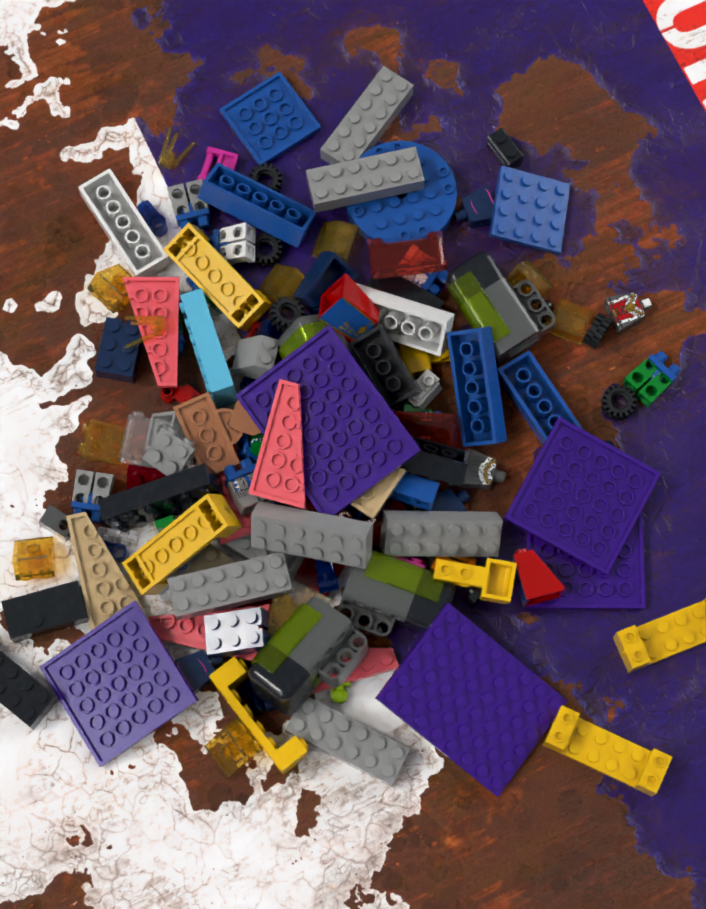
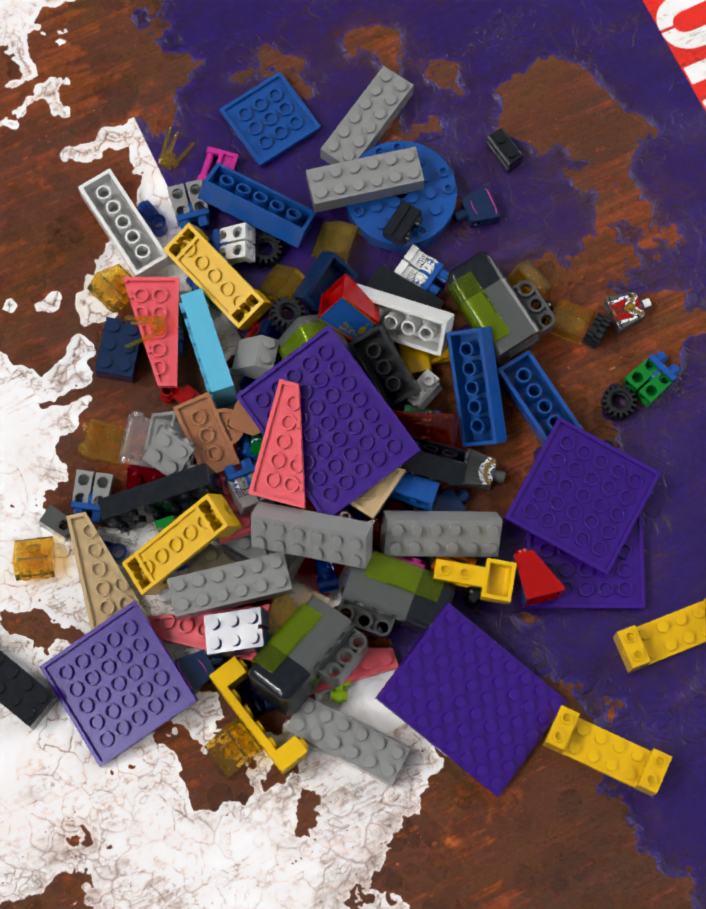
black brick [1,580,89,643] -> none
black tyre [248,163,282,193] -> none
clear red windscreen [367,230,447,279] -> none
blue plate [489,166,570,255] -> none
none -> black brick [383,201,423,247]

